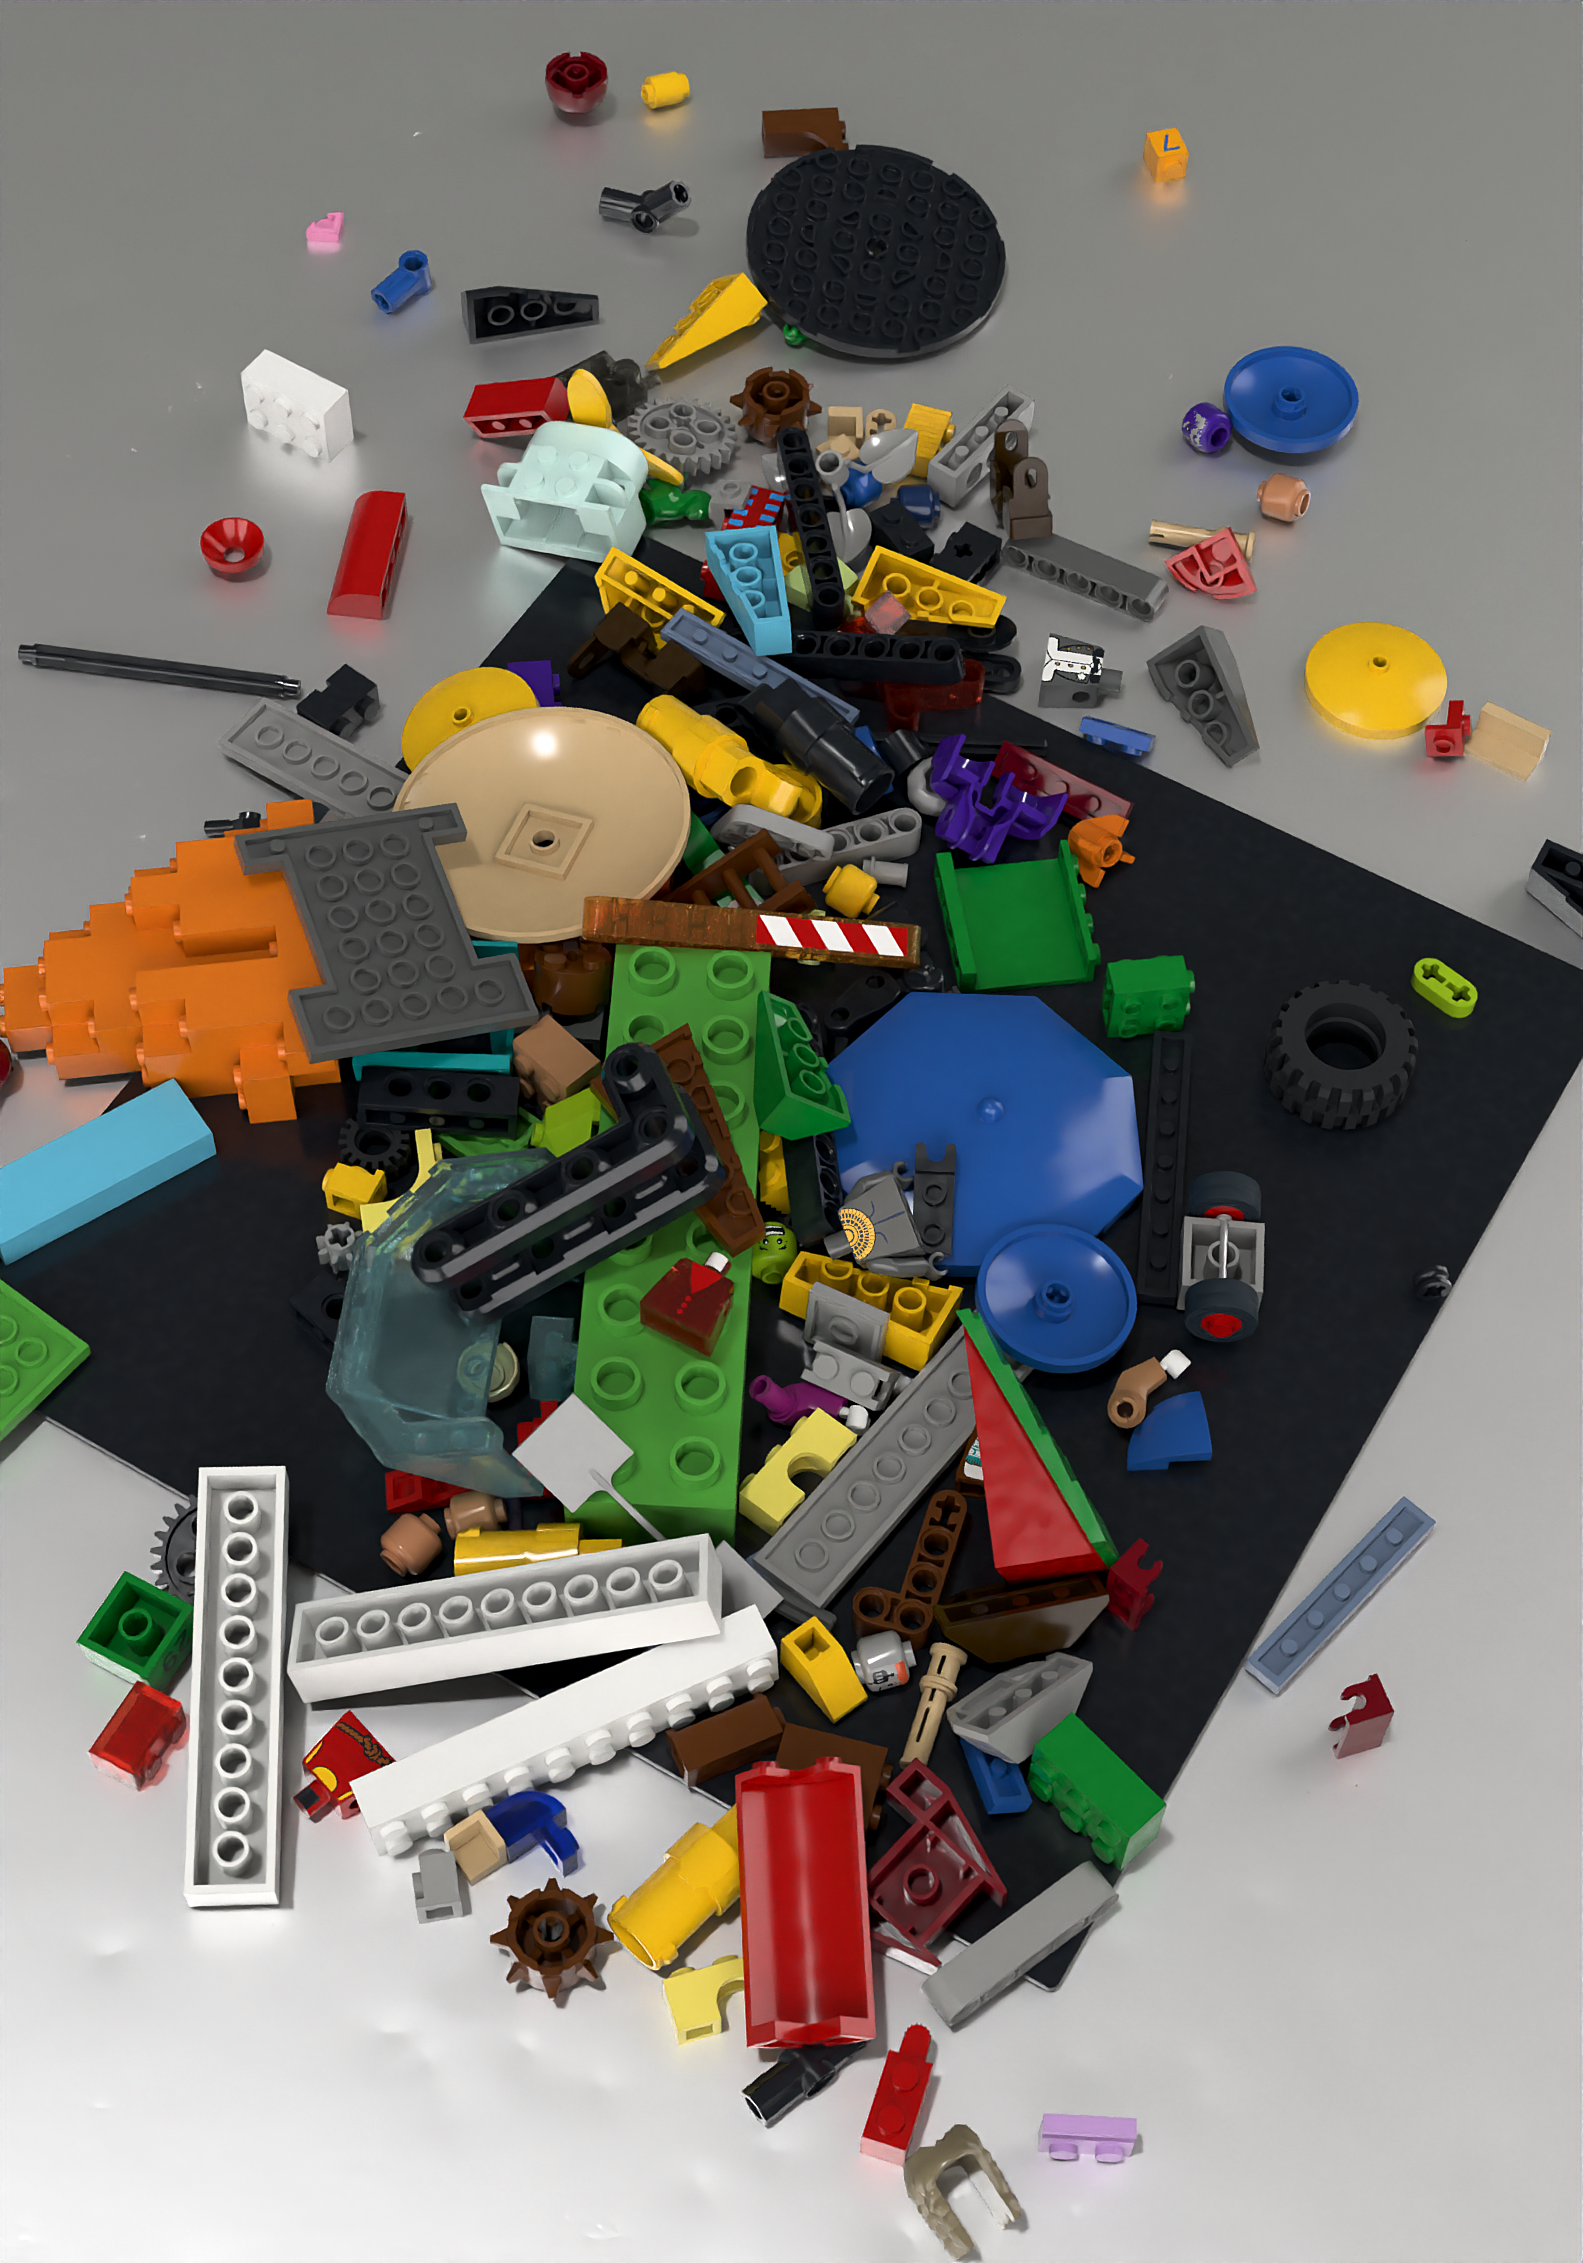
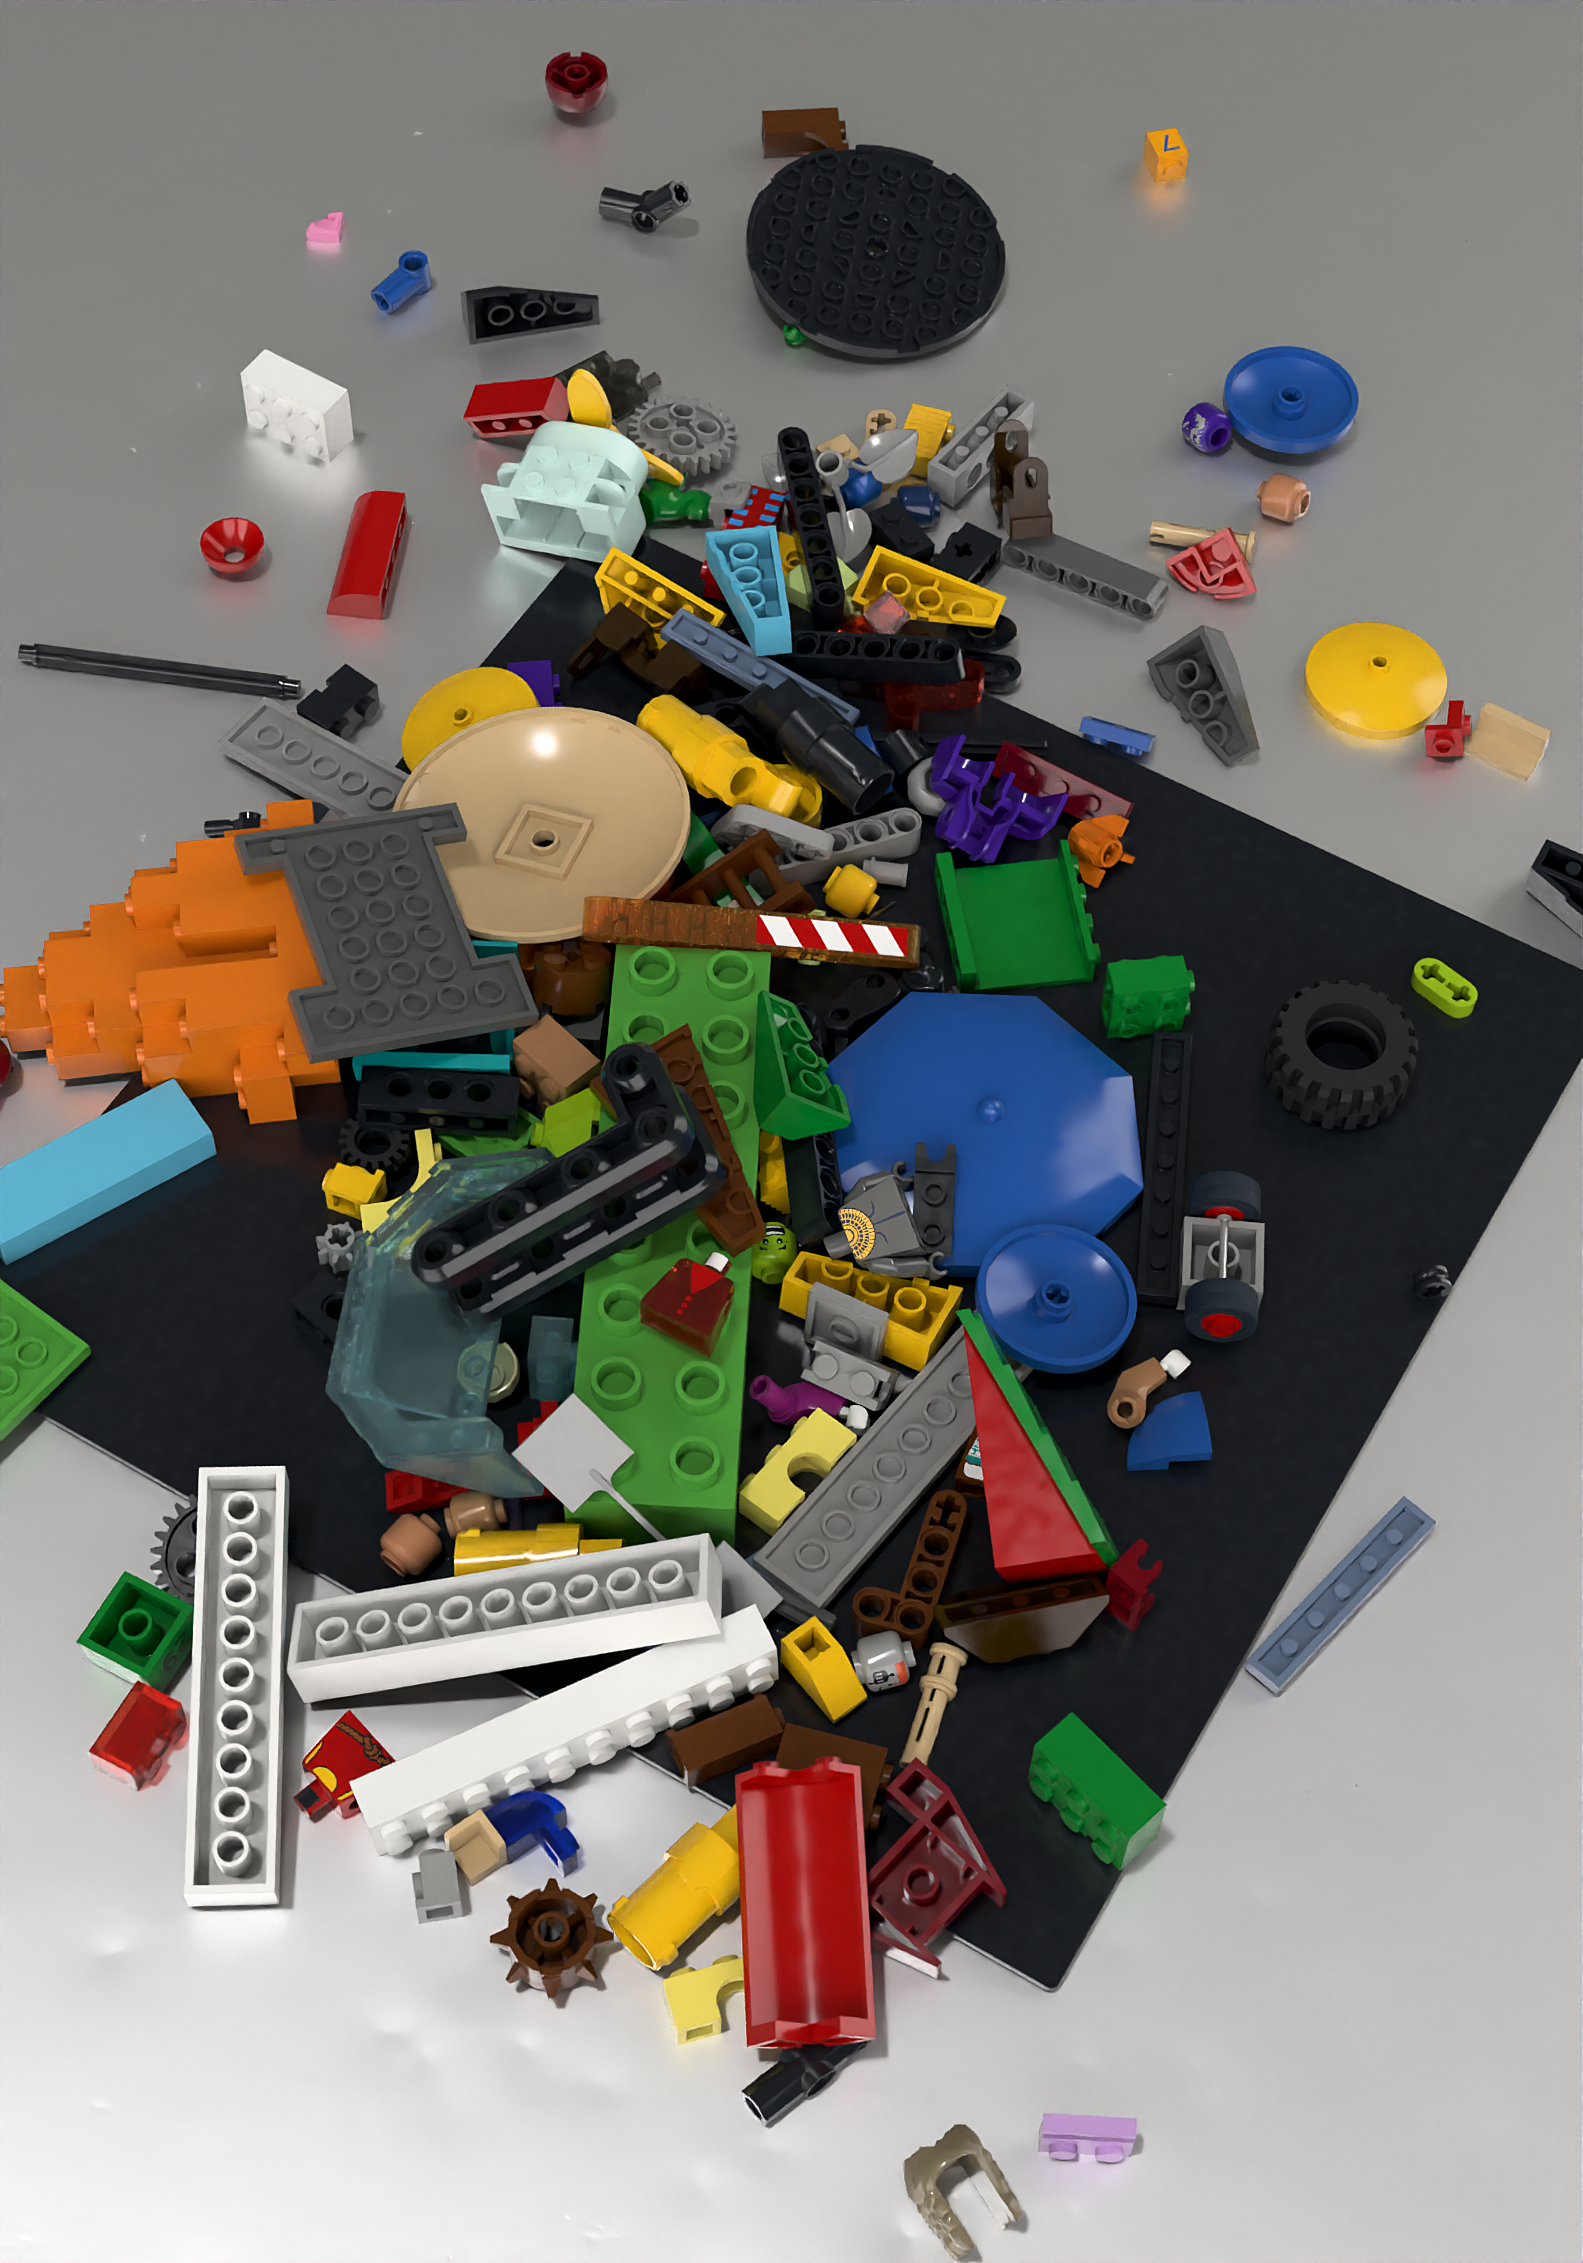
yellow brick [641,71,690,109] -> none
yellow wedge [644,272,768,371] -> none
reddish brown brick [730,367,822,449] -> none
tan panel [827,406,863,450] -> none
red hinge [860,2023,933,2167] -> none
light grey beam [921,1861,1119,2026] -> none
light grey wedge [946,1652,1093,1764] -> none
blue plate [959,1737,1032,1814] -> none
torso [1038,633,1123,709] -> none
dark red hinge [1328,1673,1394,1759] -> none

